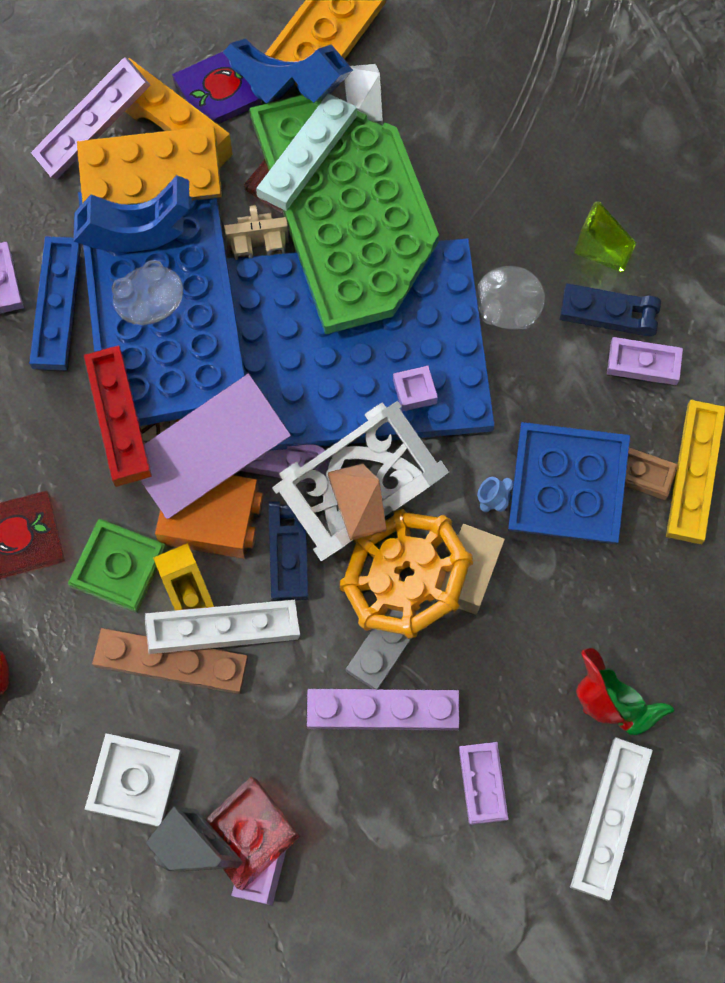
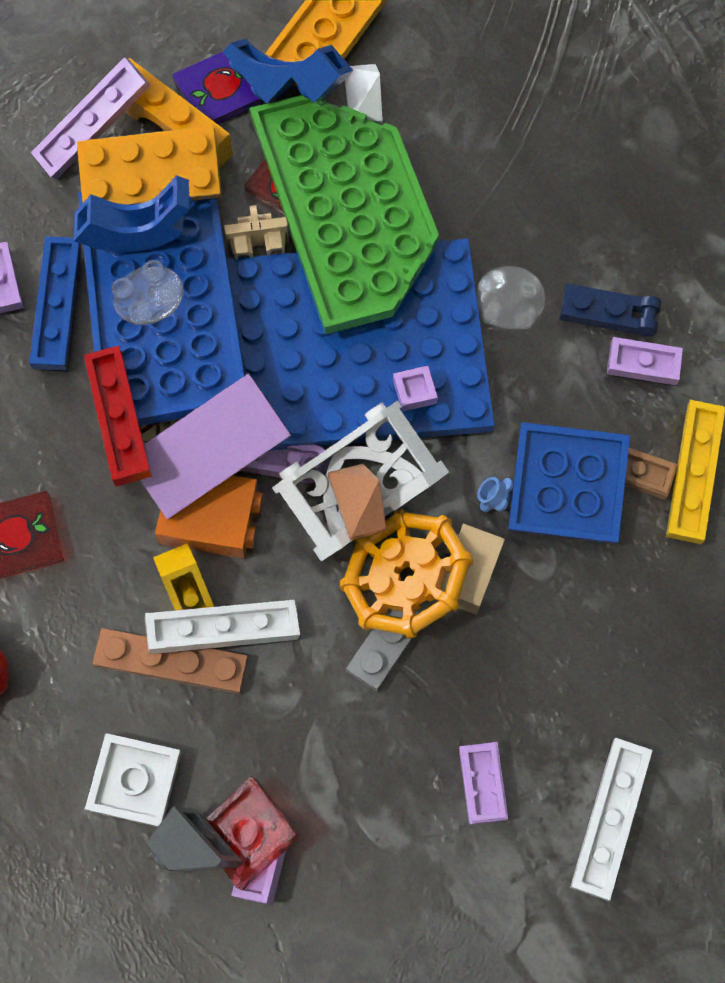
bright green tile [68,519,167,613] -> none
light aqua plate [256,93,357,211] -> none
dark blue plate [269,501,309,601] -> none
lavender plate [307,689,459,730] -> none
clear neon green slope [574,201,636,271] -> none
hair [576,648,675,735] -> none

